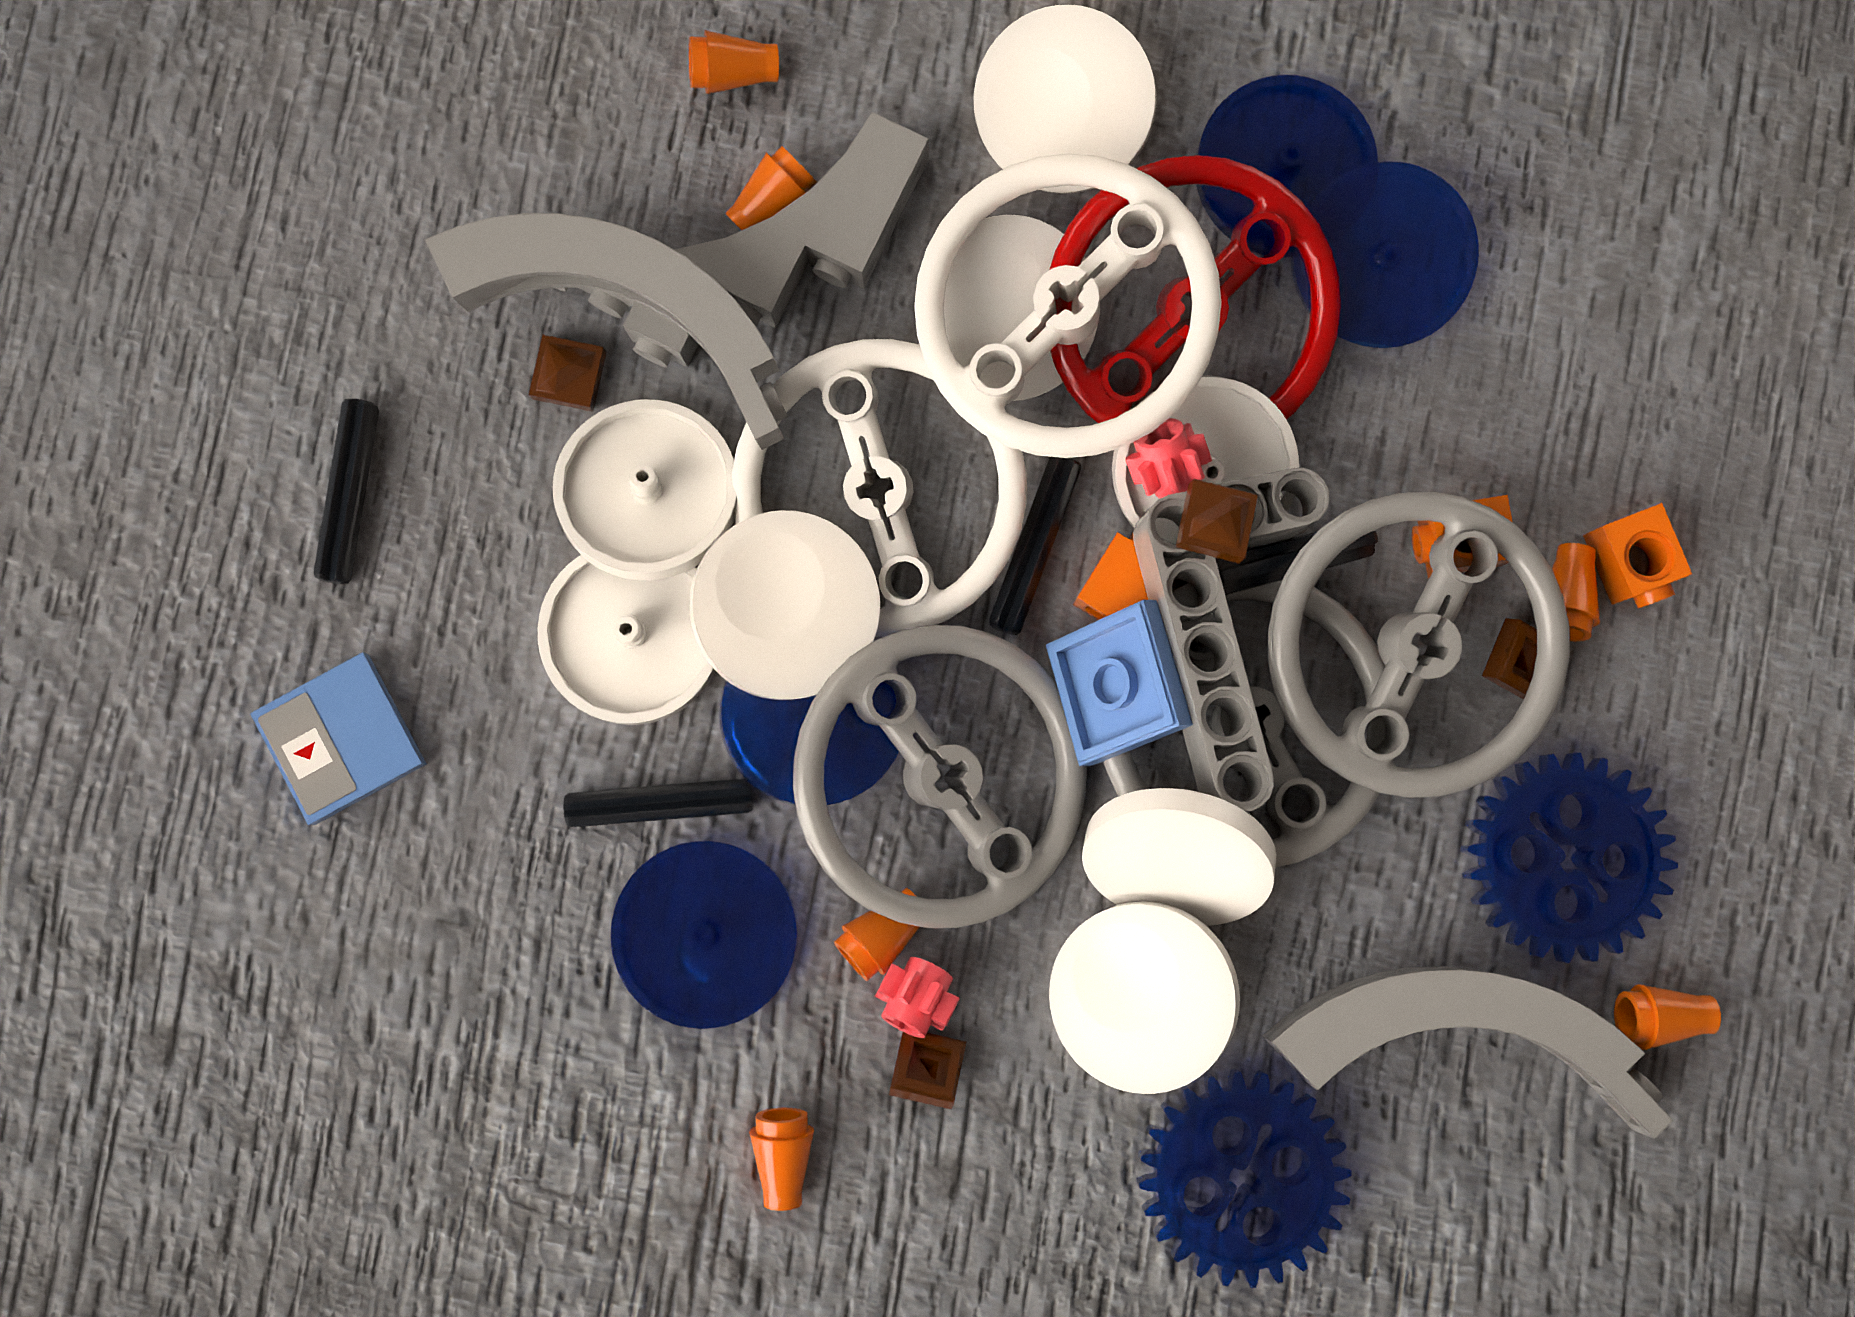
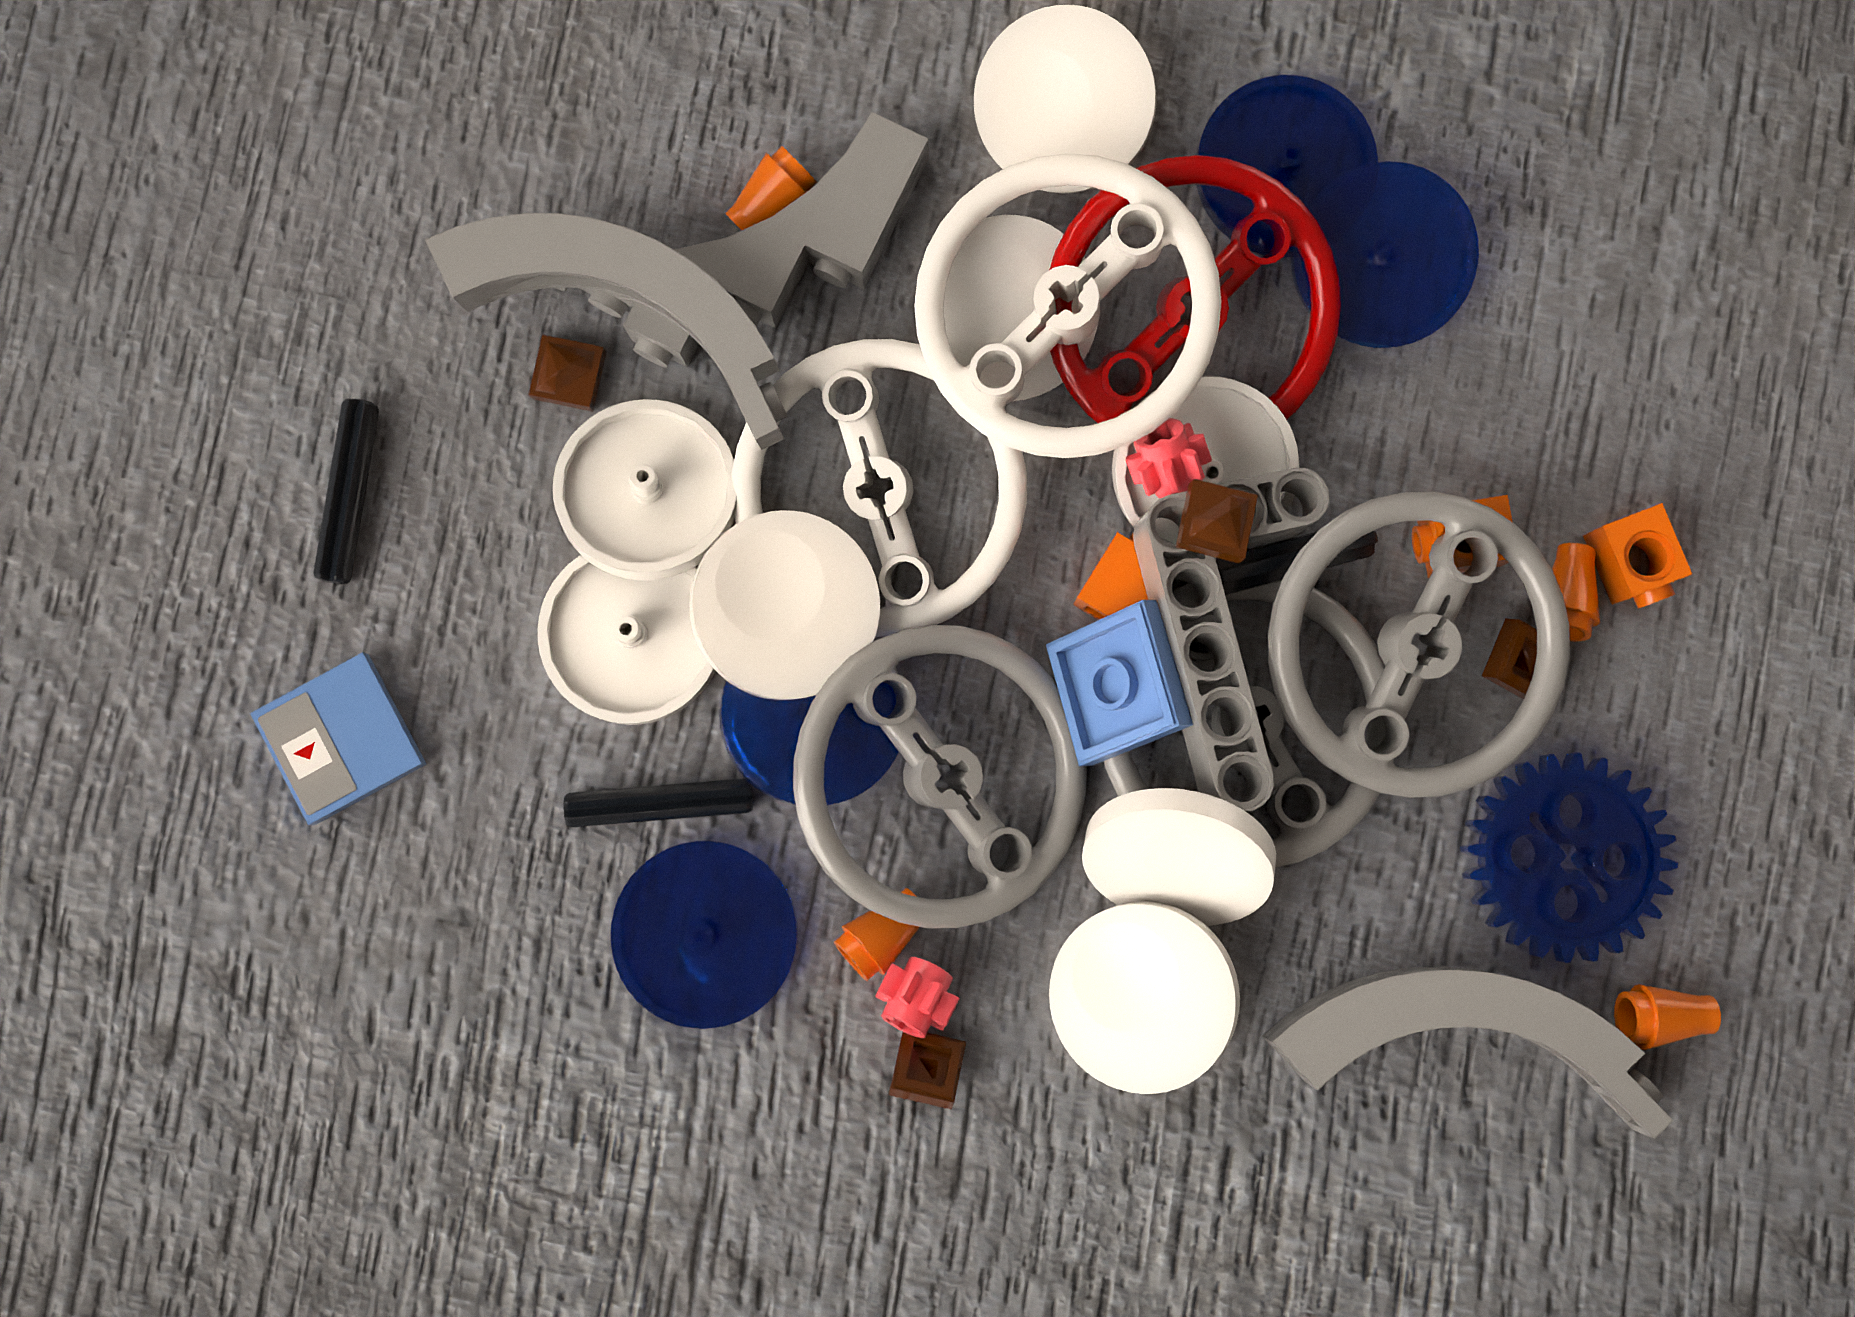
orange cone [689,30,779,95] -> none
orange cone [749,1107,814,1211] -> none
black axle [989,457,1081,635] -> none
clear blue gear [1136,1068,1352,1288] -> none

